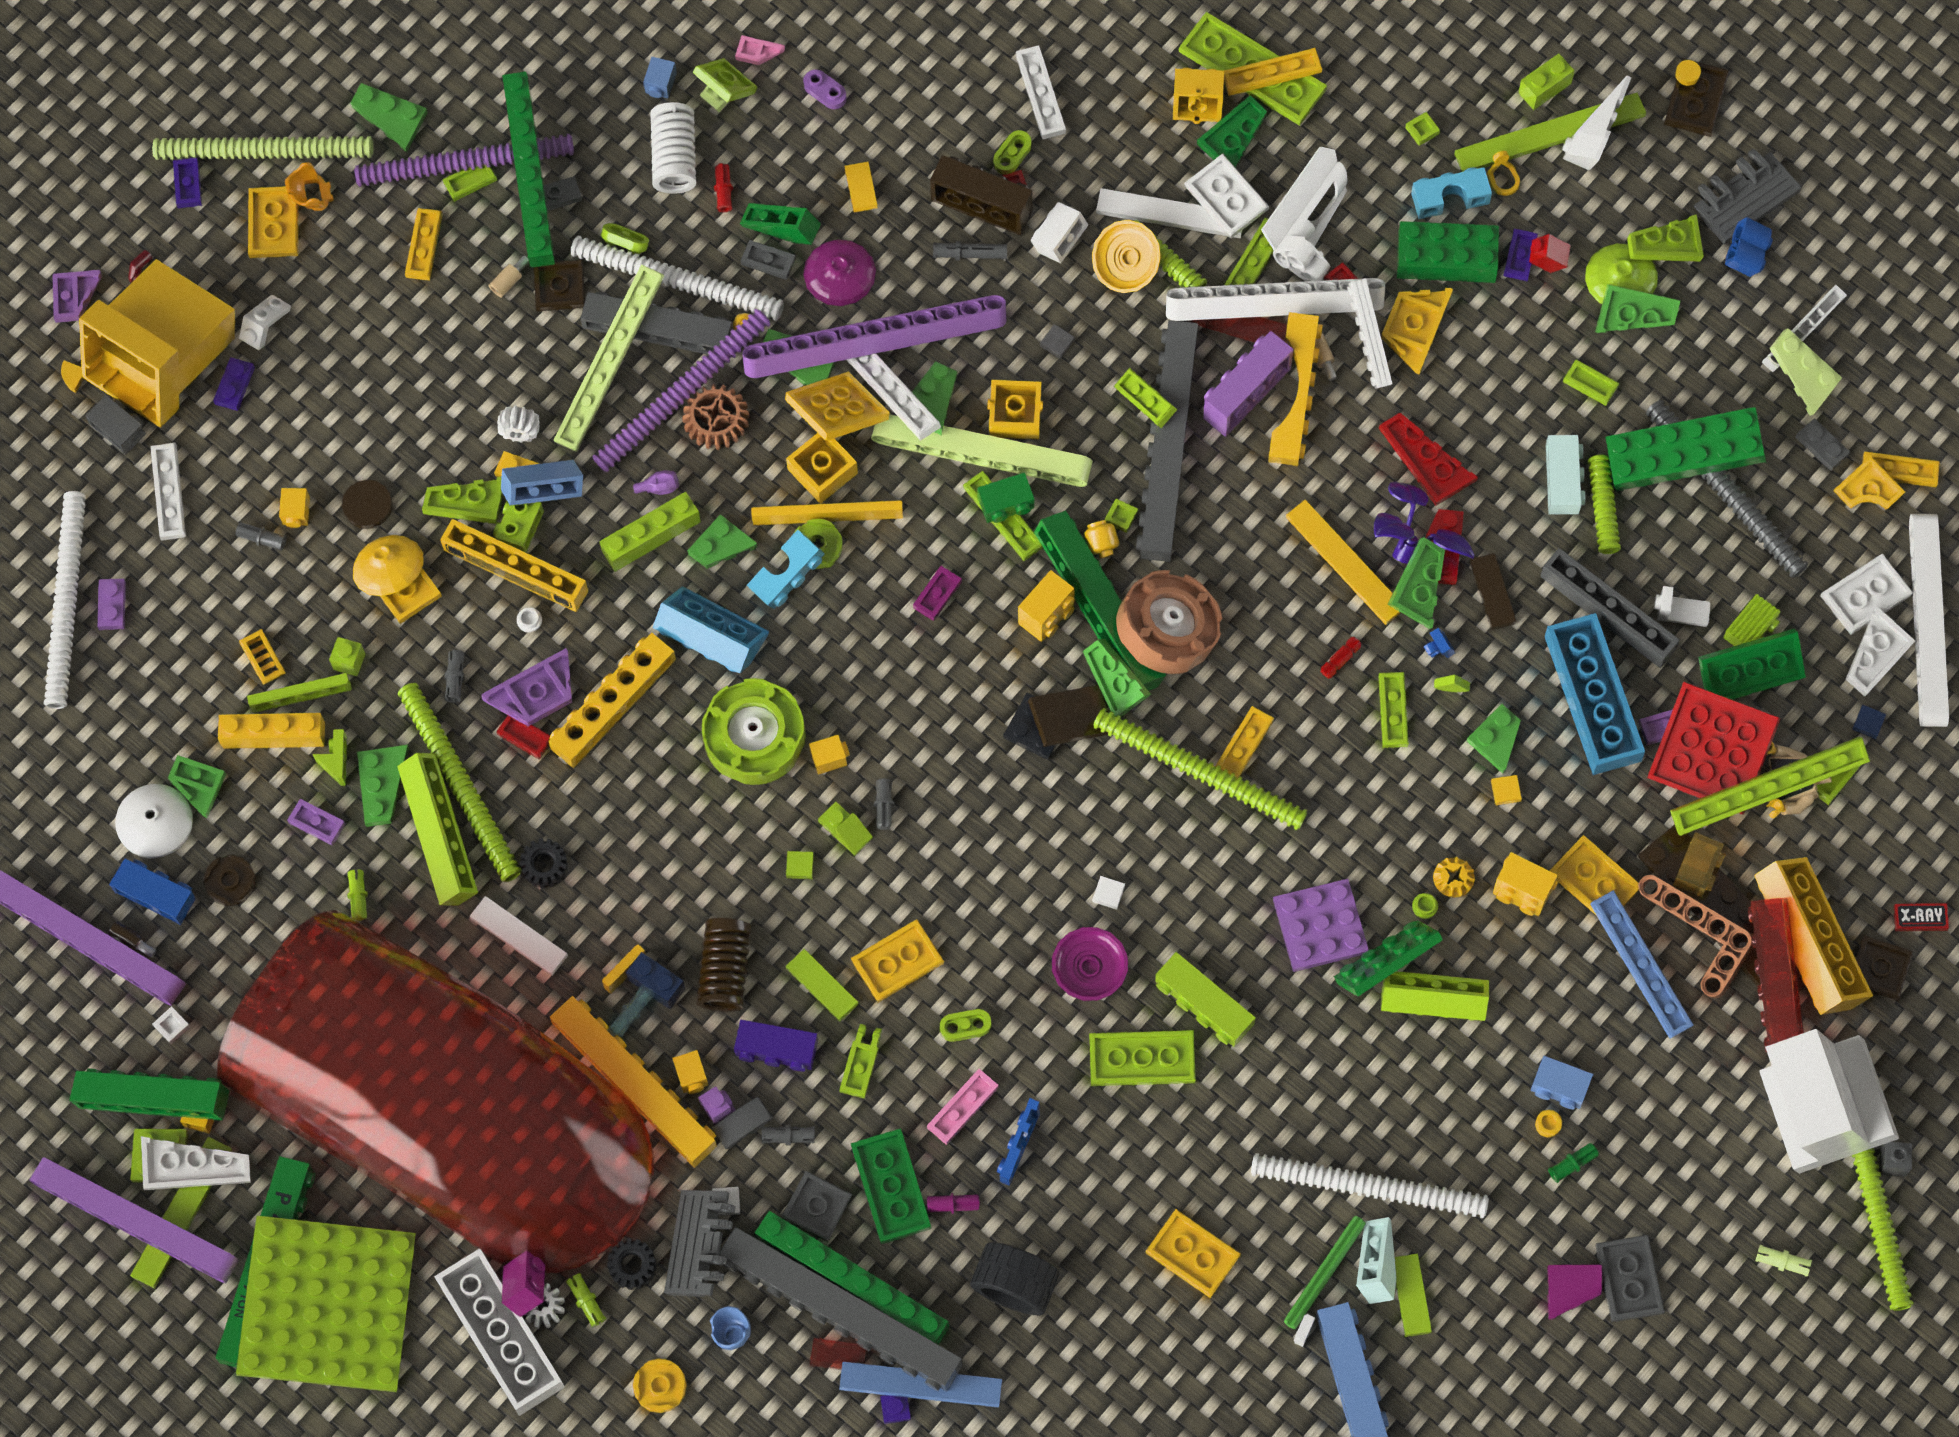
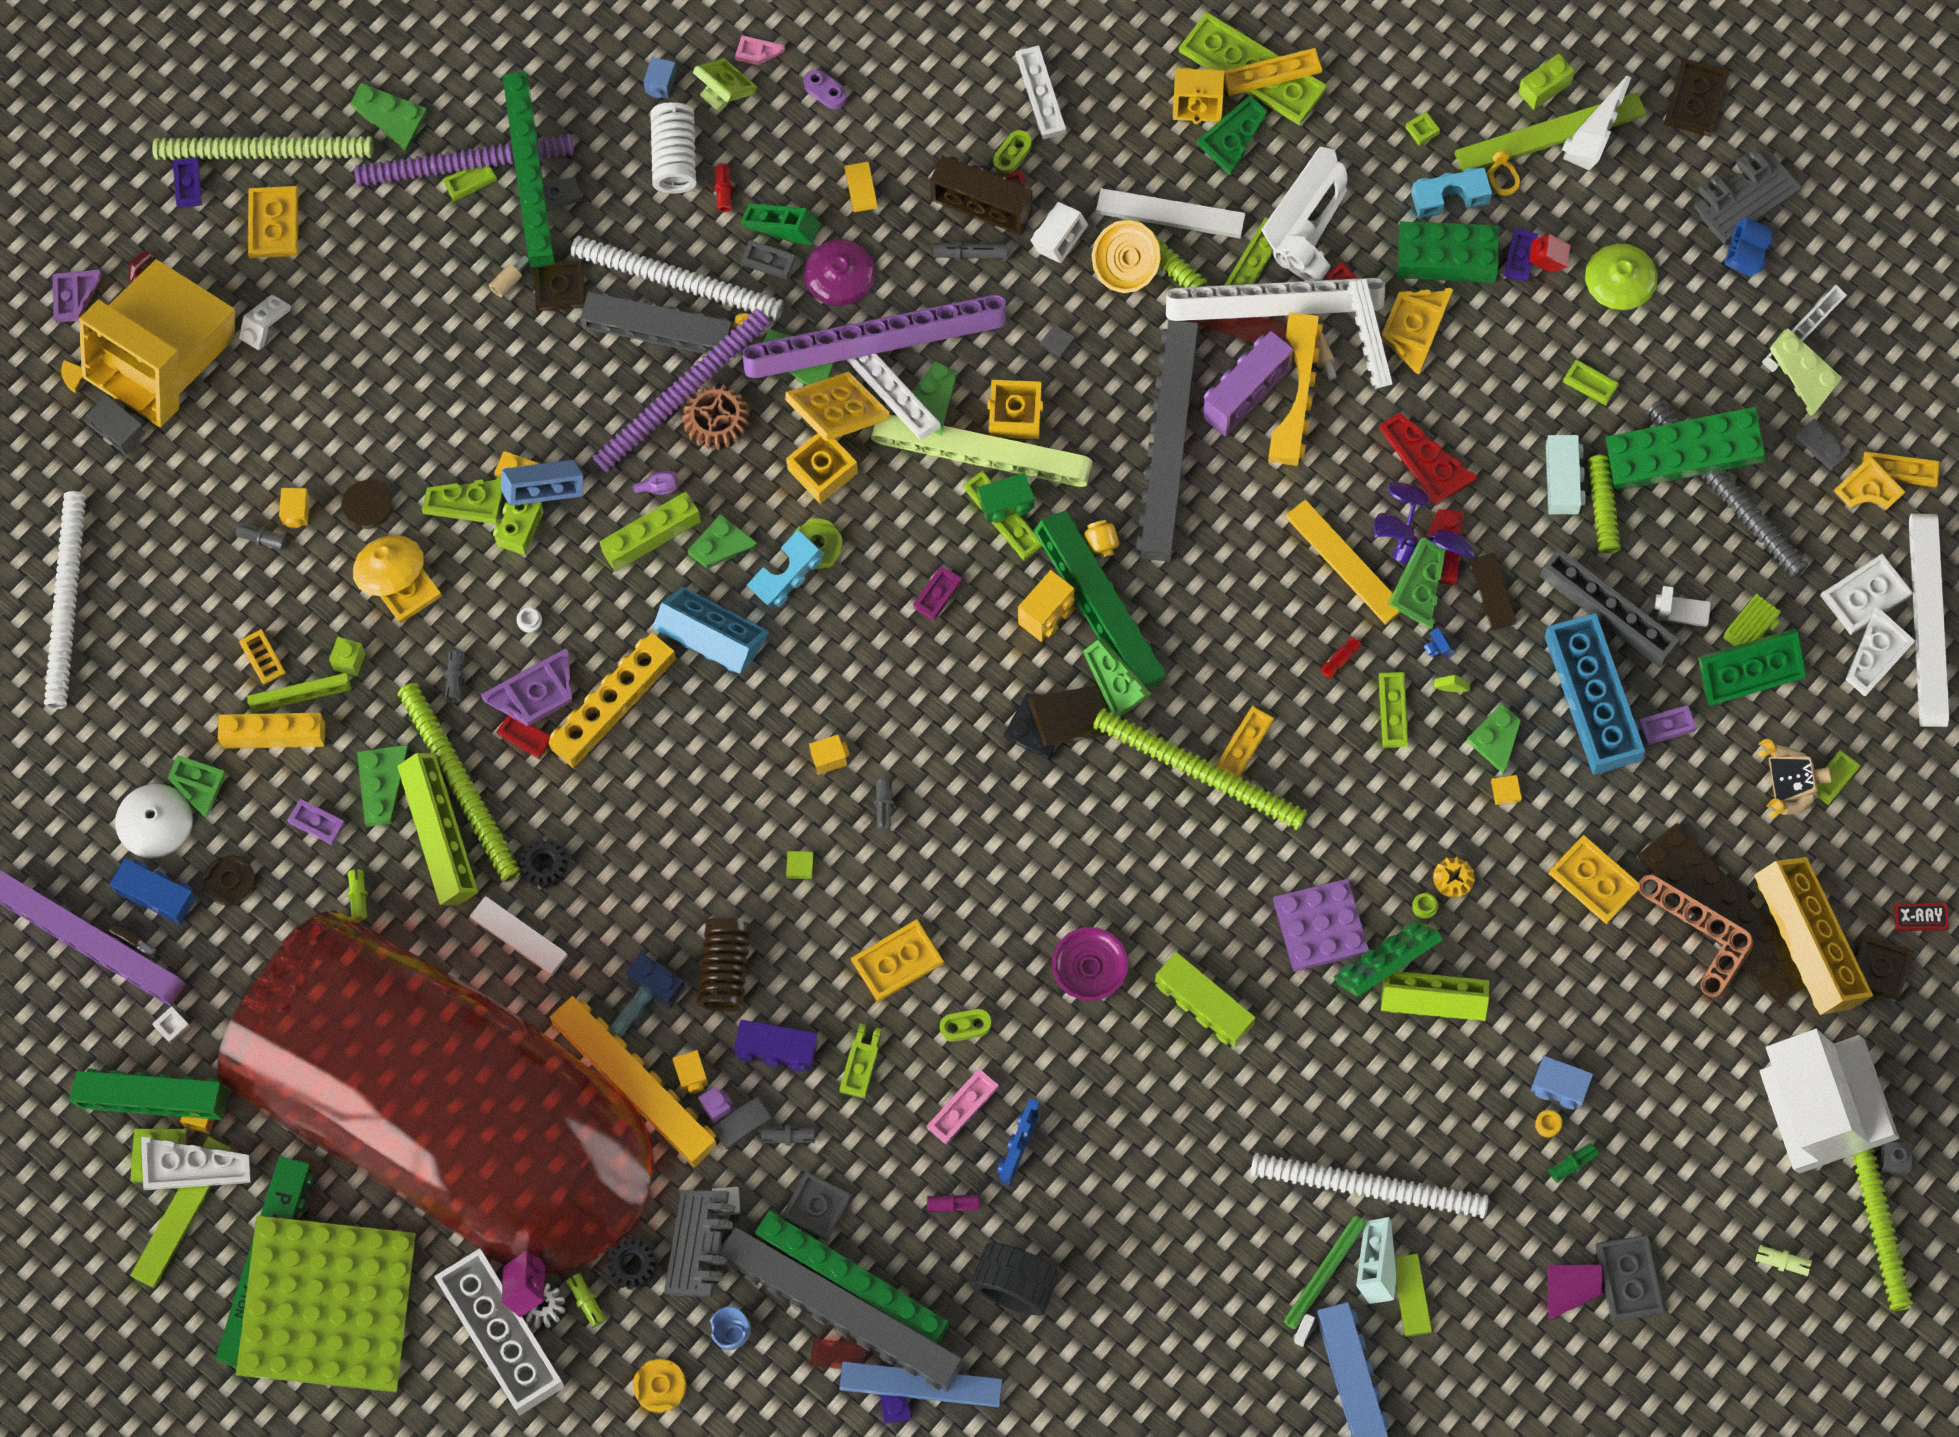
medium lavender beam [29,1157,240,1284] -> none
medium lavender plate [97,579,126,630] -> none
white tile [151,443,186,541] -> none
dark purple plate [213,357,255,411] -> none
light orange helmet [285,162,334,211] -> none
lime slope [313,729,347,786] -> none
yellow tile [405,208,443,281] -> none
yellow brick [440,519,588,612] -> none
white gear [497,406,540,443] -> none
yellowish green tile [554,264,664,452] -> none
lime plate [601,223,649,254] -> none
yellow tile [602,945,646,994] -> none
lime piece [702,678,806,785] -> none
yellow tile [751,500,903,525] -> none
lime tile [786,949,858,1022] -> none
lime slope [818,802,873,855] -> none
green plate [850,1128,932,1244] -> none
lime tile [1089,1030,1196,1086] -> none
white tile [1092,876,1125,910] -> none
lime plate [1105,499,1138,533] -> none
lime tile [1114,368,1178,428] -> none
nougat piece [1116,570,1222,674] -> none
yellow tile [1145,1209,1241,1298] -> none
white tile [1184,154,1269,238] -> none
yellow brick [1493,852,1559,916] -> none
medium blue tile [1590,890,1693,1039] -> none
bright green wing [1595,284,1681,333] -> none
lime wing [1627,214,1704,262] -> none
red plate [1647,682,1781,815] -> none
lime tile [1670,736,1870,836] -> none
clear yellow brick [1673,832,1726,897] -> none
yellow tile [1675,60,1701,86] -> none
clear red brick [1748,897,1804,1053] -> none
dark blue tile [1852,705,1886,739] -> none

